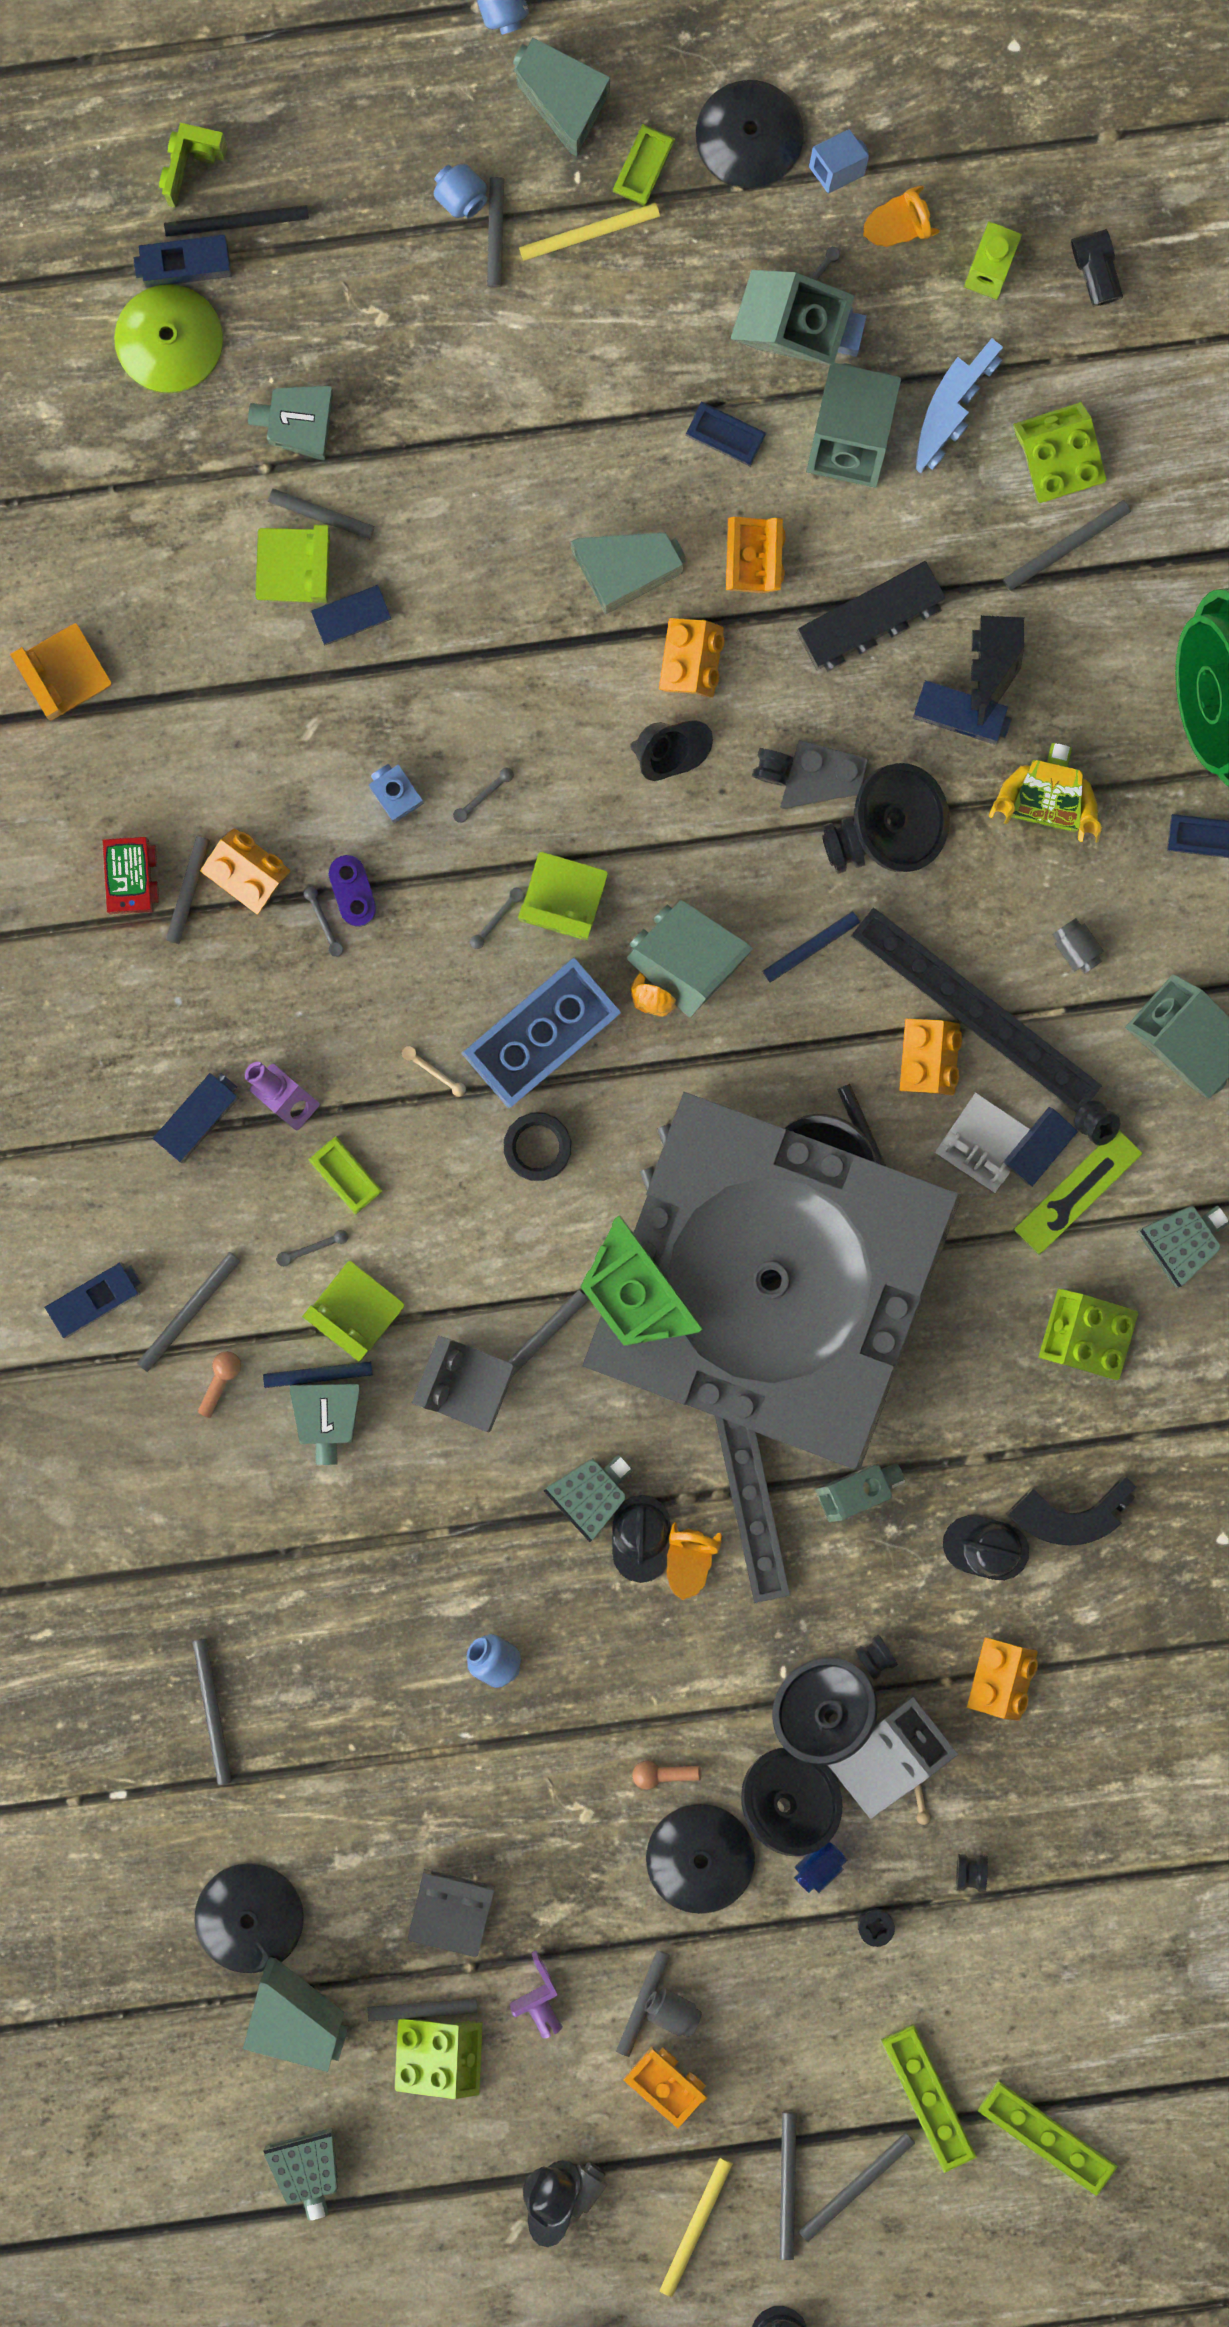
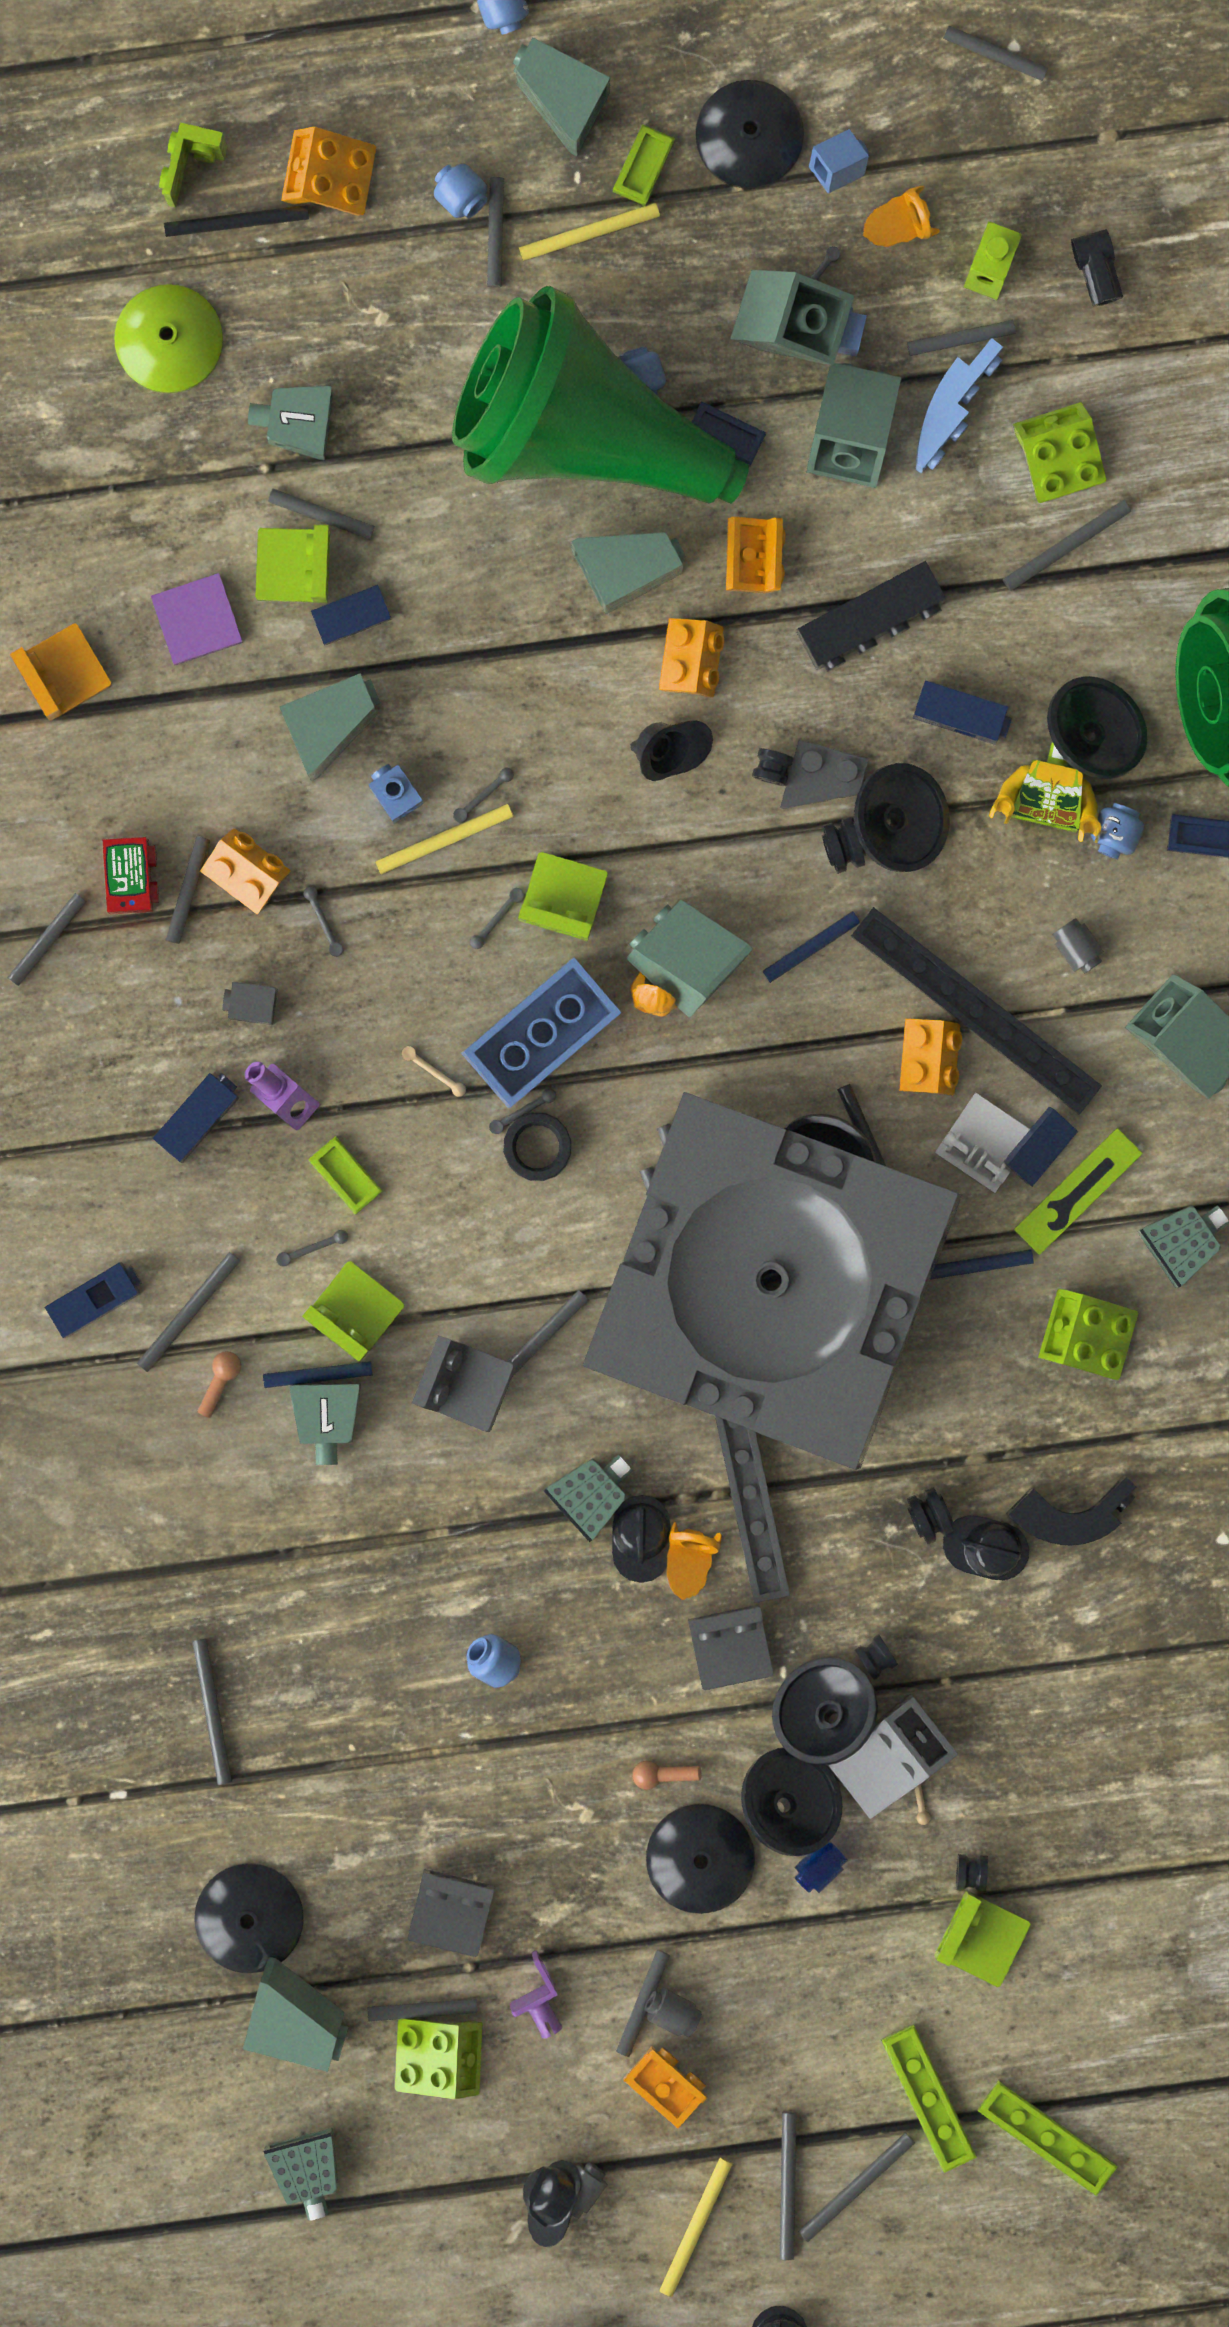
dark blue brick [133,234,232,288] -> none
dark purple plate [329,855,376,927] -> none
bright green wing [580,1216,704,1346] -> none
sand green torso [815,1463,905,1522] -> none
black wheel [857,1908,895,1947] -> none
light orange bracket [966,1637,1038,1721] -> none
black slope [971,615,1024,726] -> none
black wheel [1074,1100,1121,1146] -> none
none -> dark grey bar [7,893,86,986]
none -> medium lavender tile [151,573,243,666]
none -> dark grey brick [222,982,278,1025]
none -> sand green slope [280,673,380,781]
none -> light orange bracket [281,127,376,216]
none -> light yellow bar [375,804,513,874]
none -> green piece [452,286,749,504]
none -> dark grey hinge [489,1089,556,1134]
none -> medium blue head [619,347,666,395]
none -> dark grey bracket [688,1604,773,1690]
none -> dark grey bar [907,320,1016,356]
none -> black wheel [907,1487,954,1545]
none -> dark blue bar [930,1249,1034,1280]
none -> lime bracket [934,1890,1030,1987]
none -> dark grey bar [943,25,1048,81]
none -> black dish [1047,676,1148,779]
none -> medium blue head [1091,803,1145,860]

